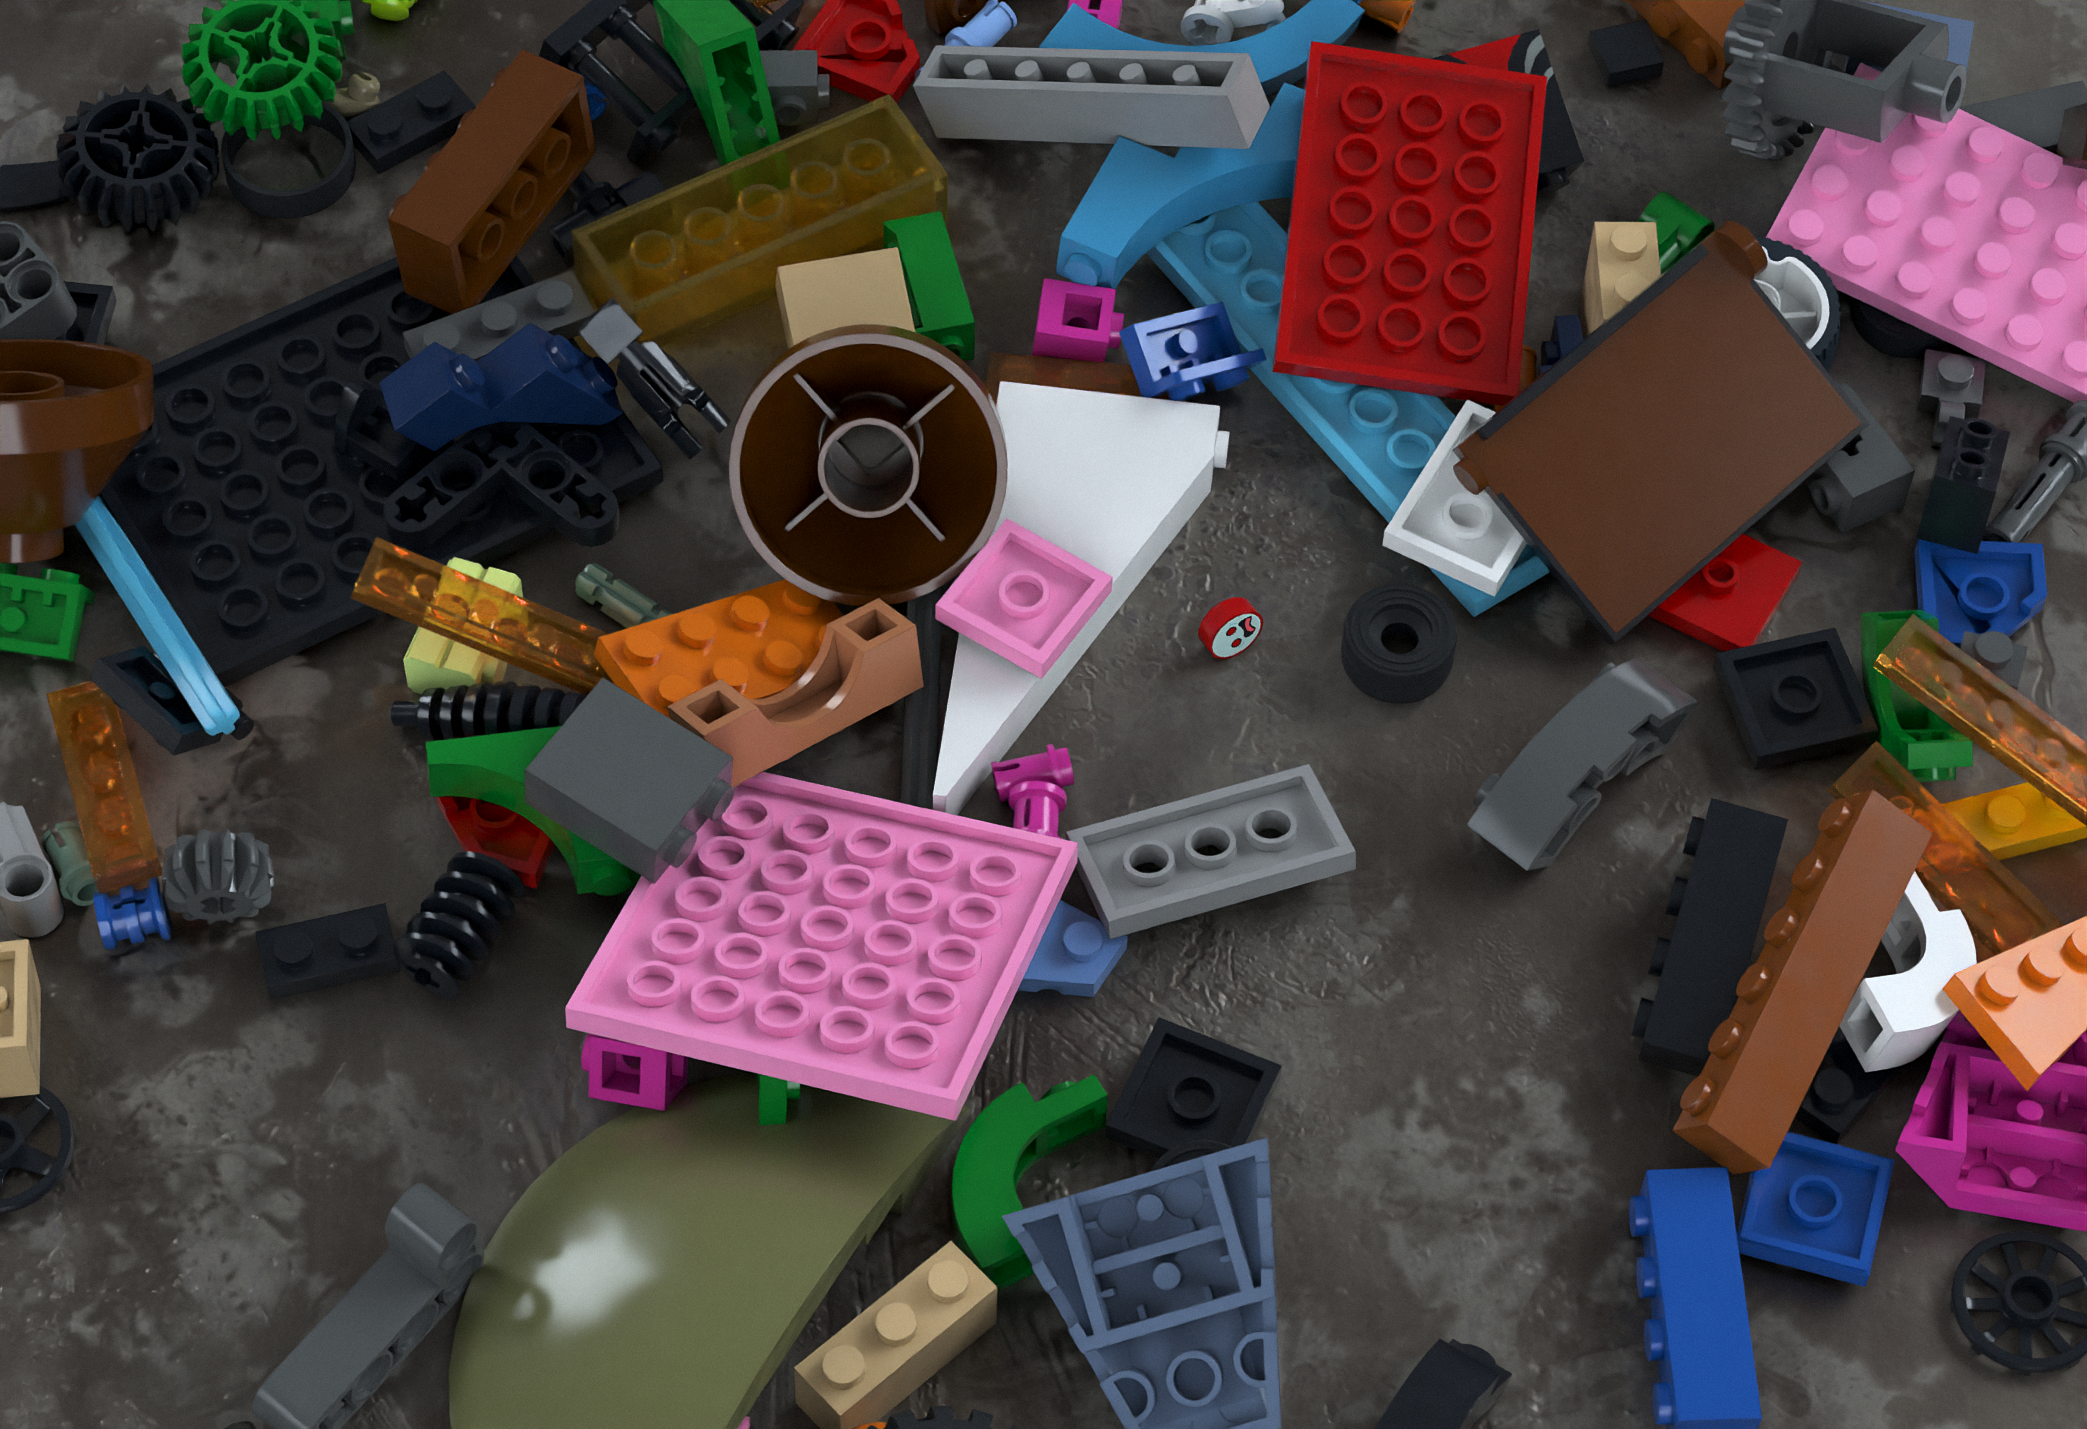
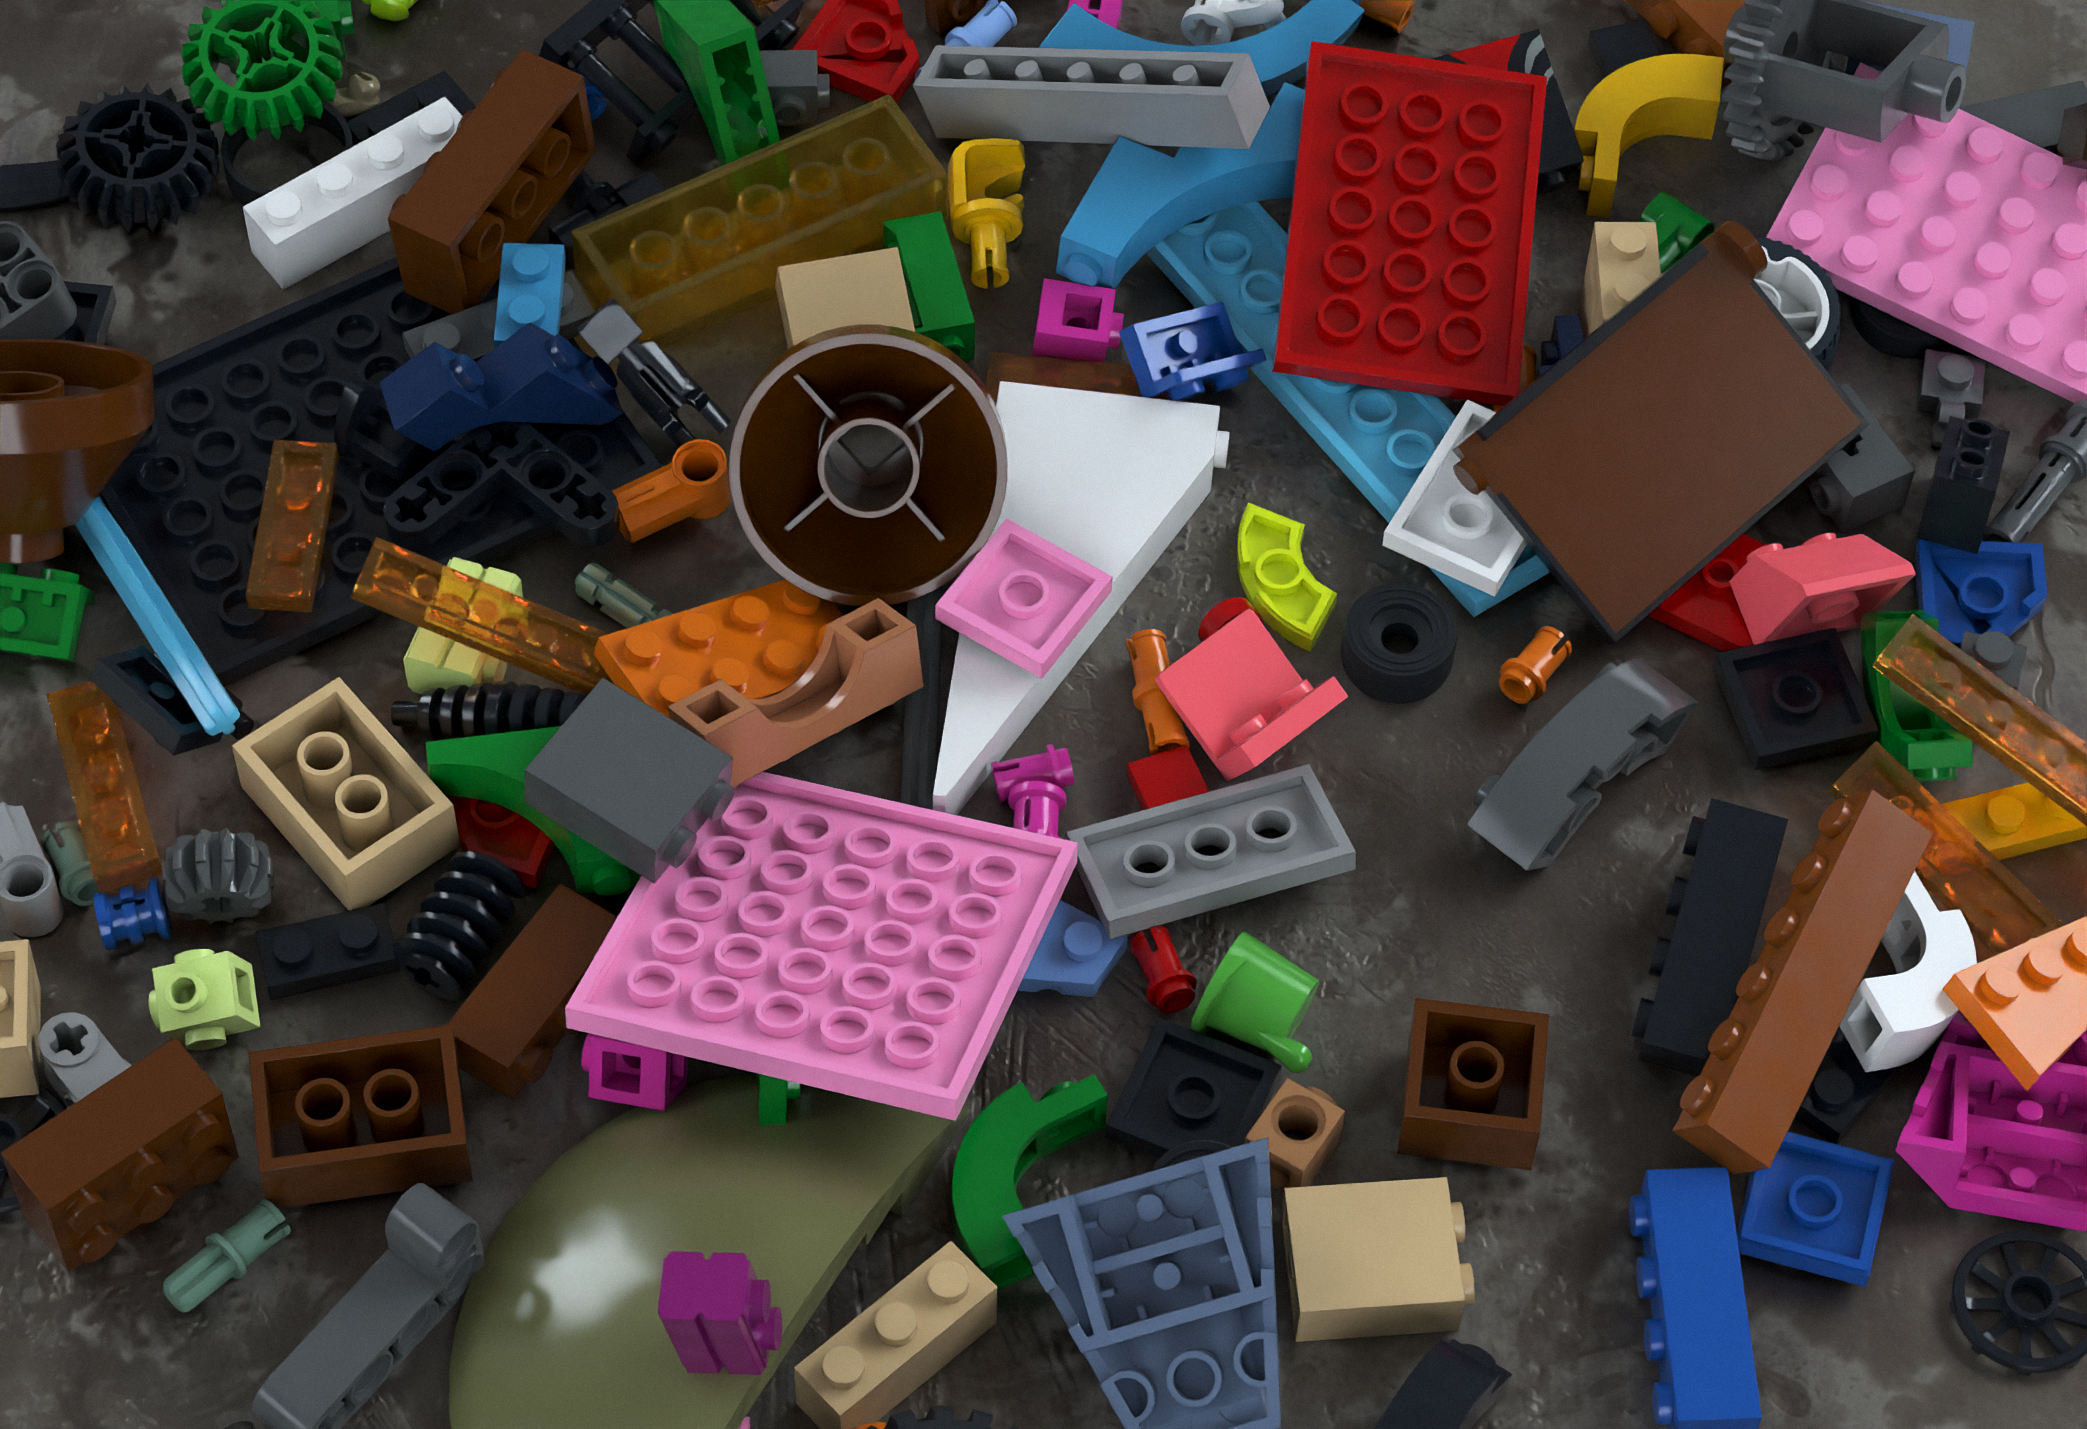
none -> reddish brown brick [1,1037,239,1273]
none -> light grey piece [38,1012,132,1108]
none -> yellowish green brick [149,949,261,1050]
none -> sand green axle [162,1199,291,1313]
none -> tan brick [232,677,460,911]
none -> white brick [243,97,463,290]
none -> clear orange plate [246,440,339,612]
none -> reddish brown brick [248,1024,473,1208]
none -> reddish brown brick [446,884,617,1100]
none -> dark azure plate [494,243,566,348]
none -> orange piece [612,439,732,543]
none -> magenta brick [657,1251,782,1375]
none -> yellow piece [948,138,1025,289]
none -> orange pin [1126,629,1190,756]
none -> red tile [1126,744,1209,810]
none -> red pin [1130,926,1197,1014]
none -> coral bracket [1155,609,1349,782]
none -> bright green hat [1190,931,1320,1073]
none -> neon yellow tile [1236,502,1337,652]
none -> medium nougat brick [1244,1078,1345,1194]
none -> tan brick [1280,1177,1475,1342]
none -> reddish brown brick [1397,998,1550,1170]
none -> orange pin [1499,626,1572,704]
none -> yellow arch [1574,54,1724,218]
none -> coral slope [1729,533,1916,645]

